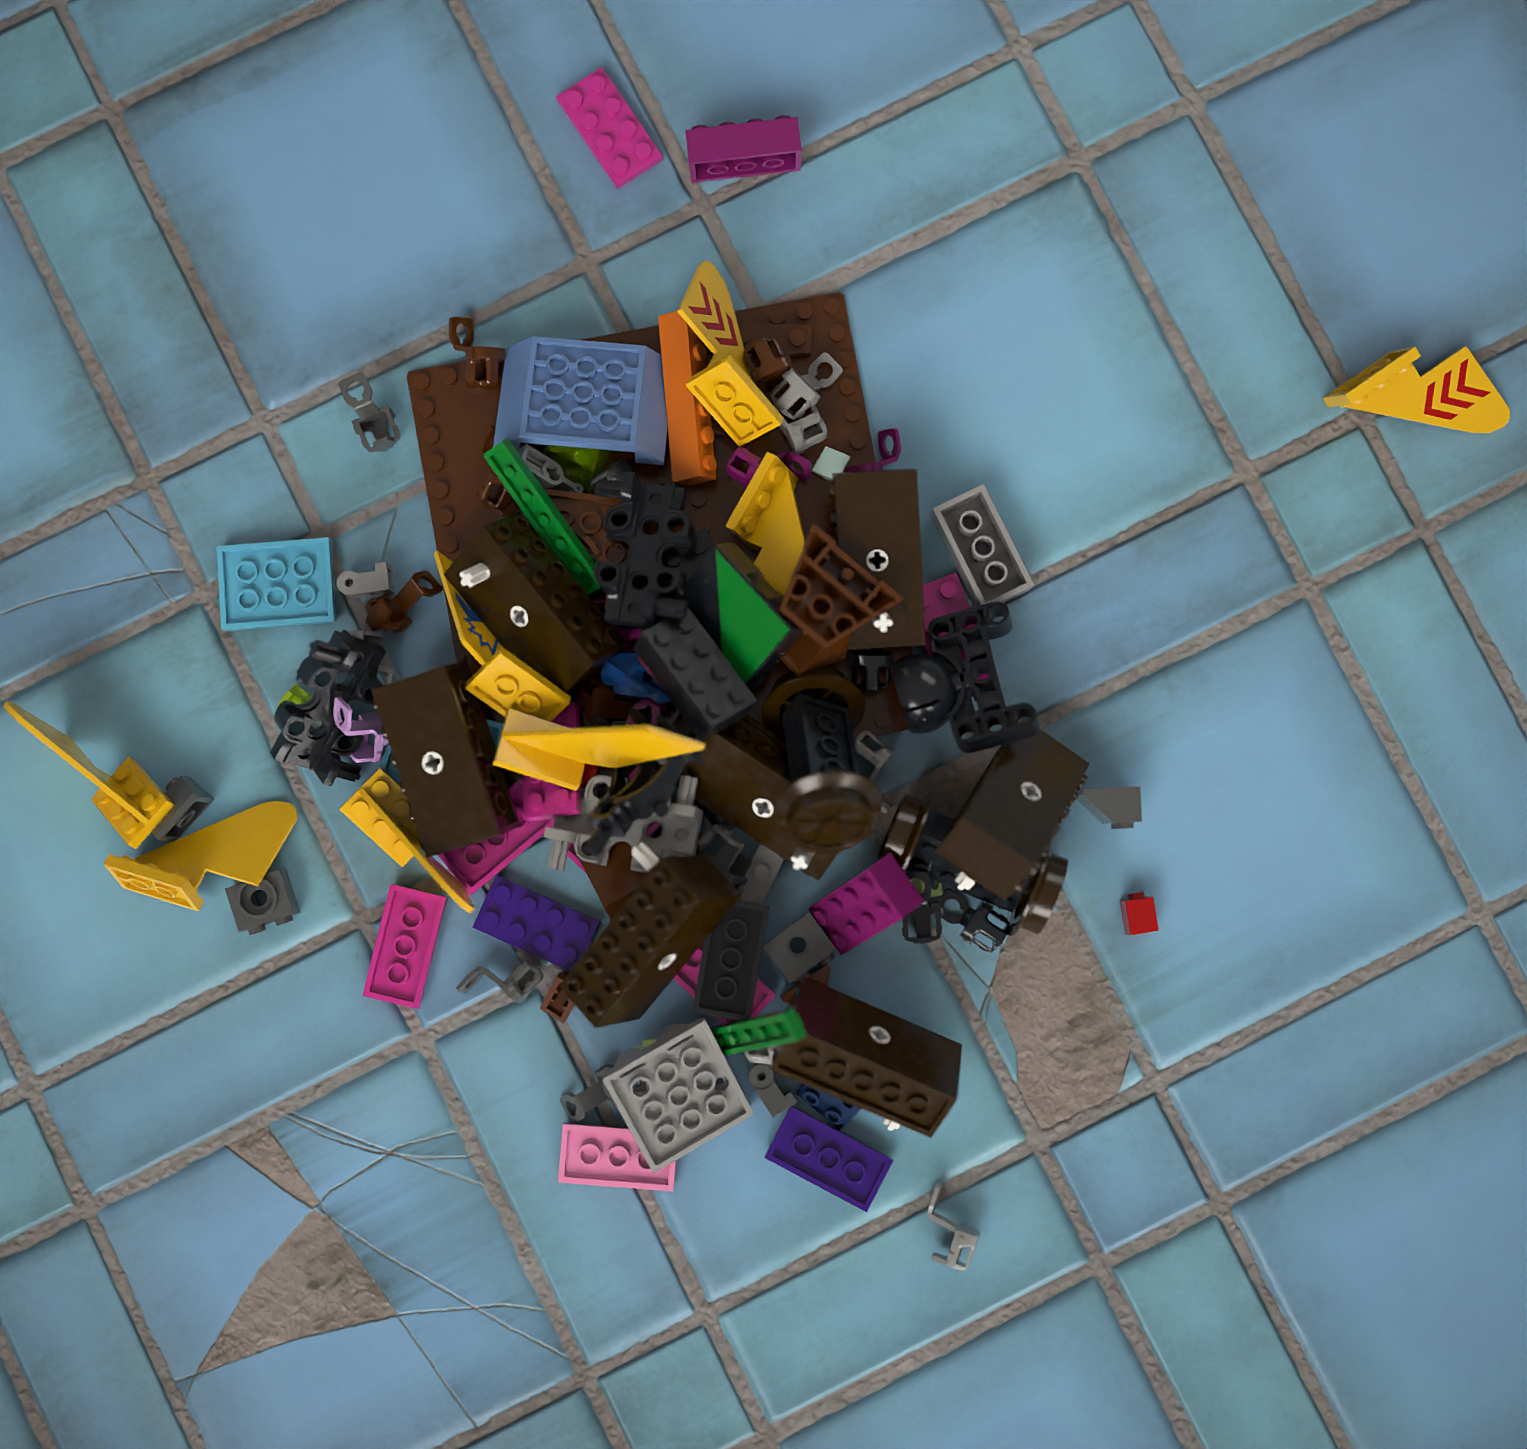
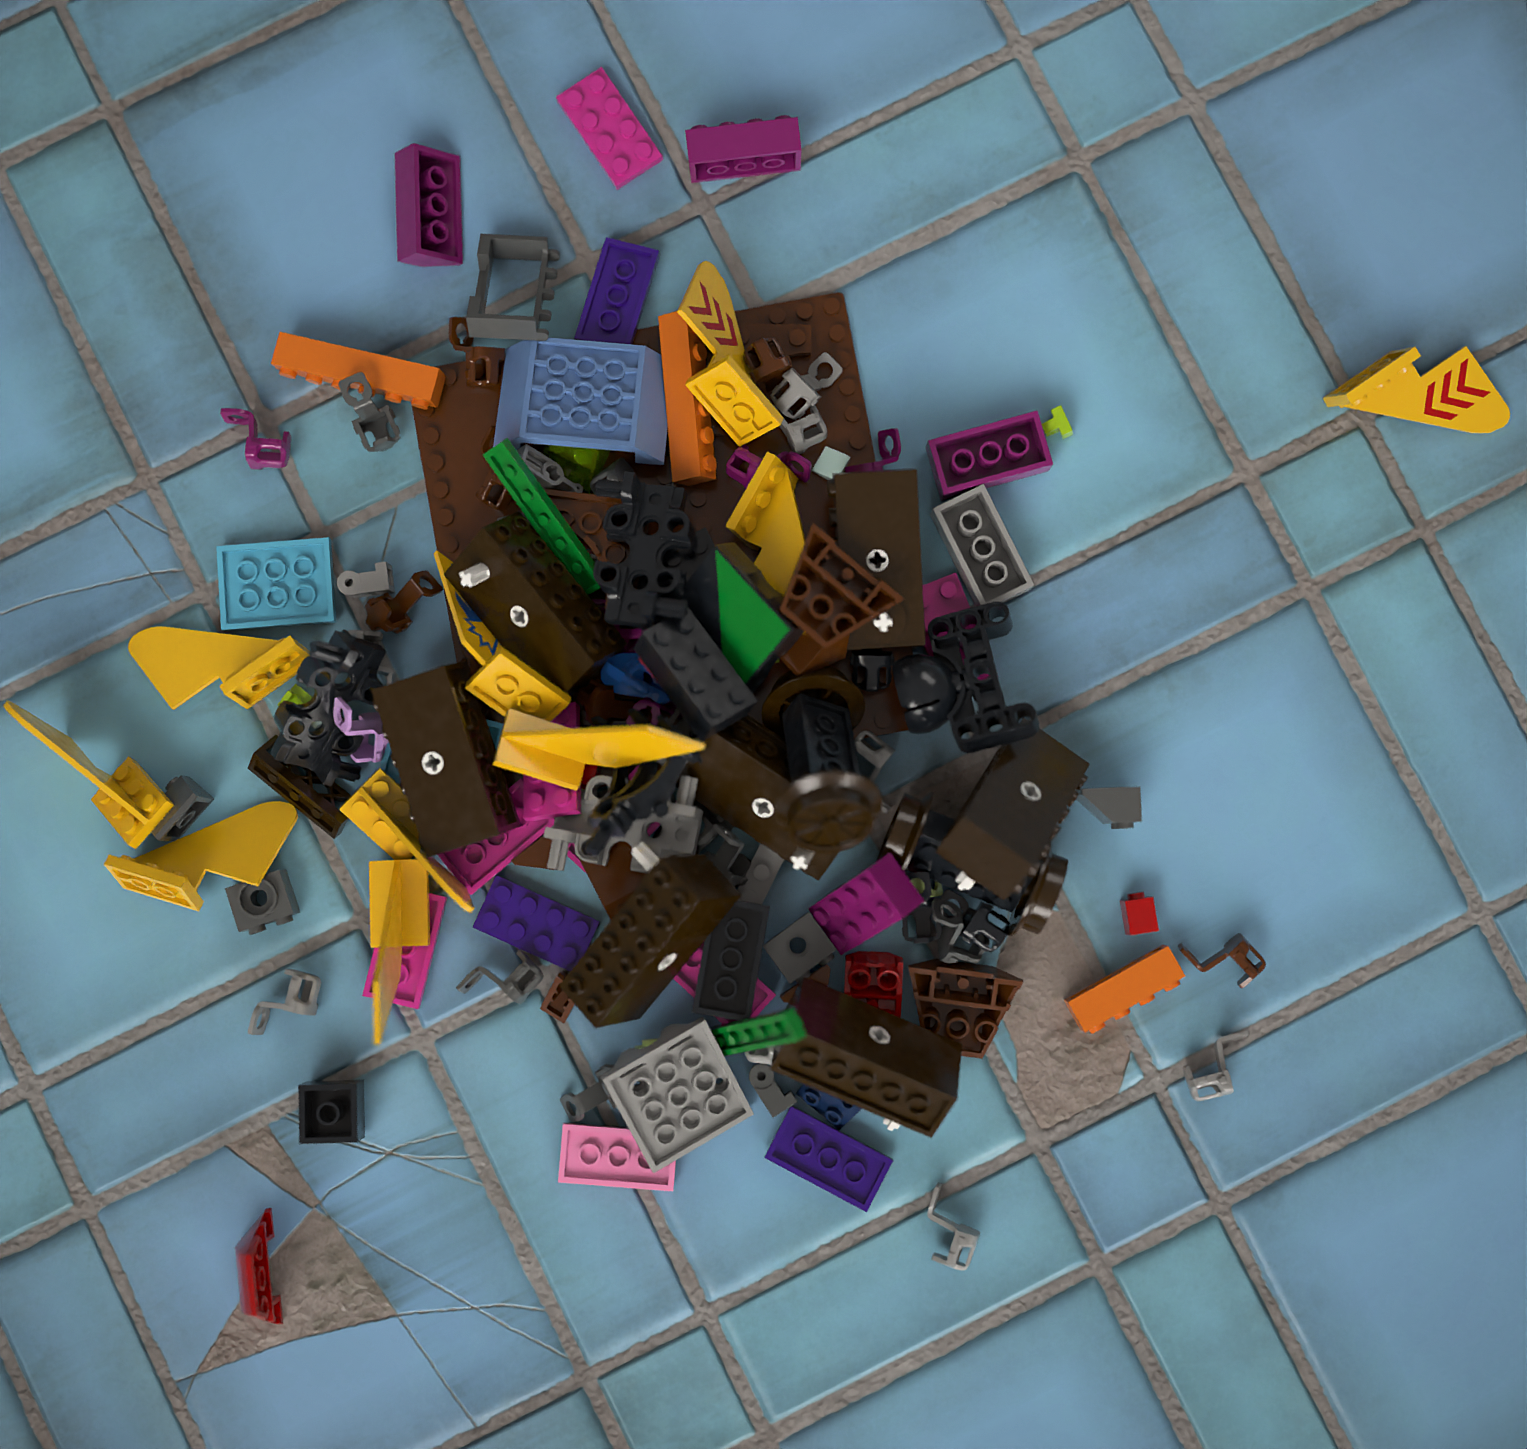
none -> yellow piece [128,626,310,710]
none -> magenta piece [220,408,292,470]
none -> red wedge [235,1208,283,1325]
none -> dark brown fence [247,735,351,839]
none -> light grey piece [248,969,321,1035]
none -> orange brick [271,332,446,409]
none -> black brick [298,1079,365,1144]
none -> yellow piece [369,859,430,1044]
none -> magenta slope [395,143,463,267]
none -> dark grey hinge [466,234,560,341]
none -> reddish brown slope [511,836,555,870]
none -> dark purple plate [574,237,660,345]
none -> red slope [844,951,903,1018]
none -> reddish brown wedge [908,959,1024,1059]
none -> magenta brick [926,411,1053,501]
none -> dark grey piece [932,898,990,964]
none -> lime tile [1042,405,1073,439]
none -> orange brick [1064,945,1185,1034]
none -> reddish brown piece [1178,933,1266,989]
none -> light grey piece [1183,1030,1250,1101]

